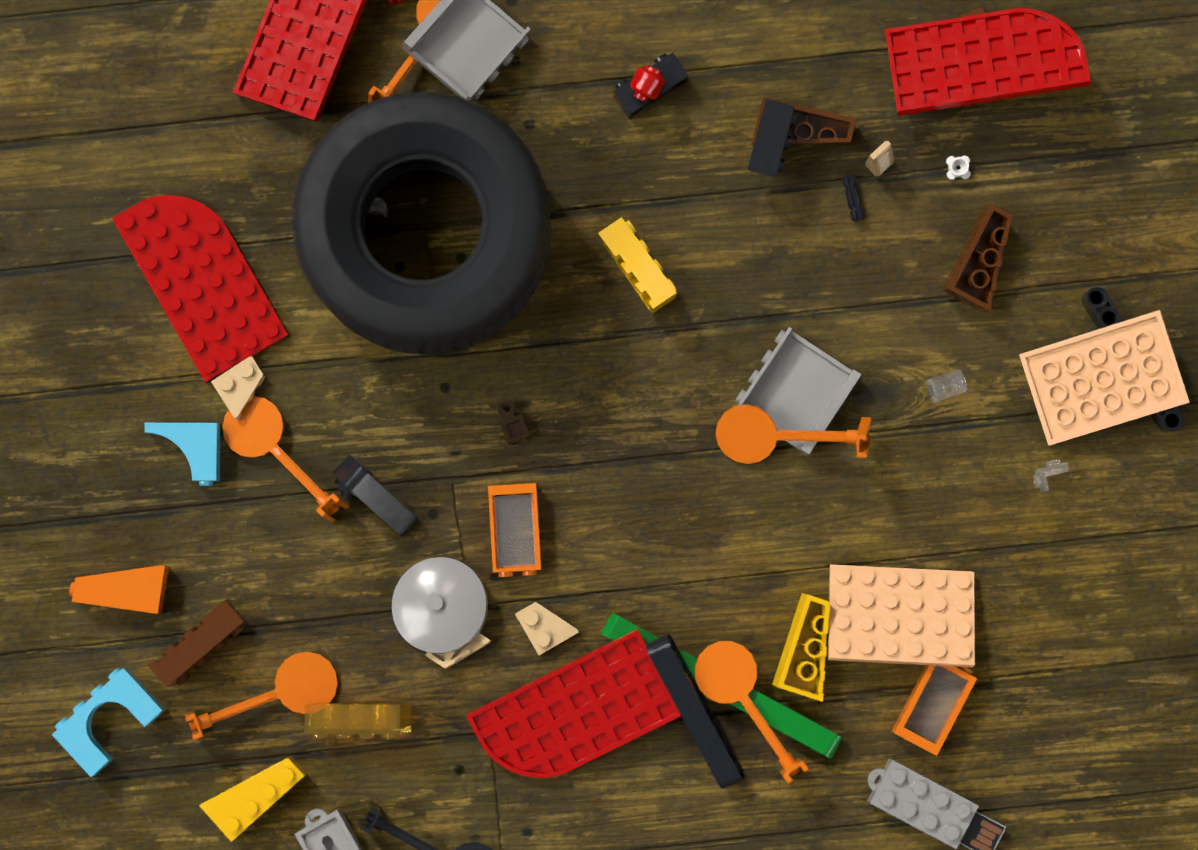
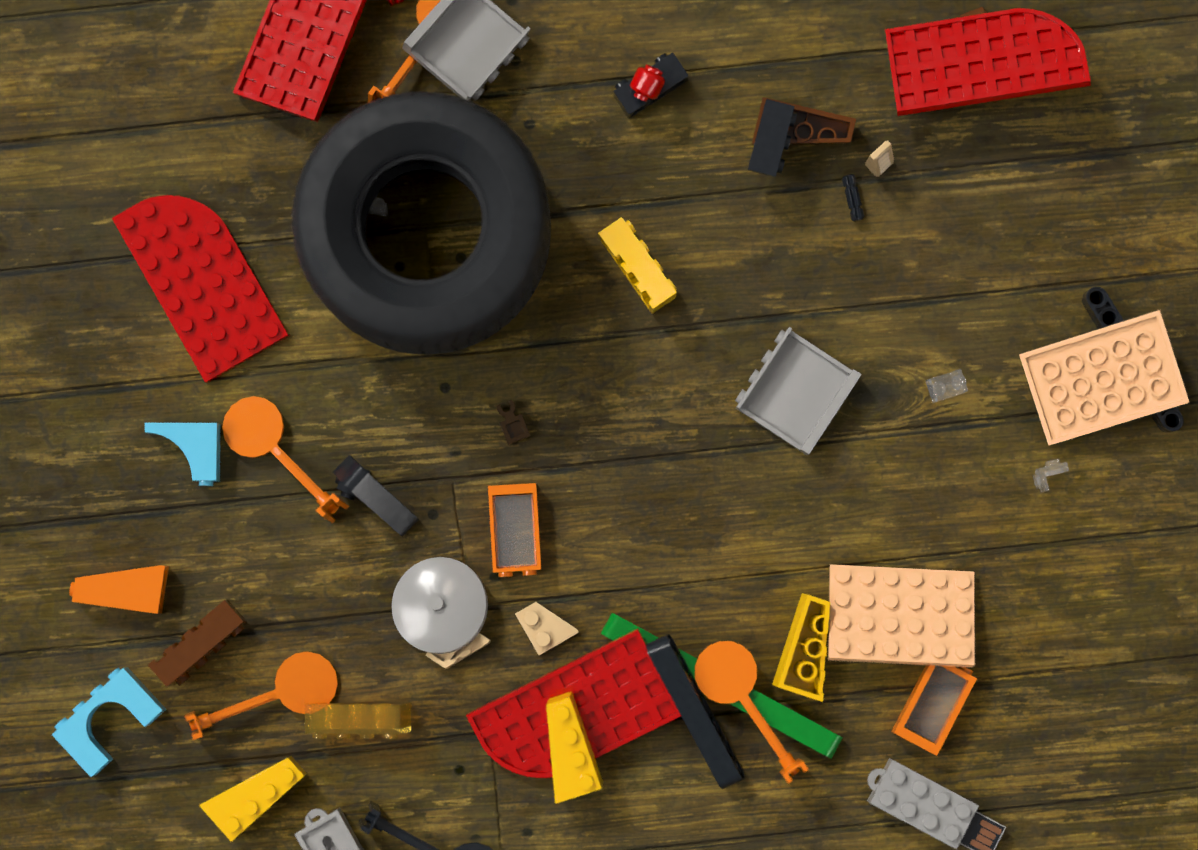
tan wing [211,356,265,420] -> none
orange piece [715,404,872,464] -> none
reddish brown wedge [942,204,1013,312] -> none
white plate [946,156,970,180] -> none
none -> yellow wedge [547,691,603,804]

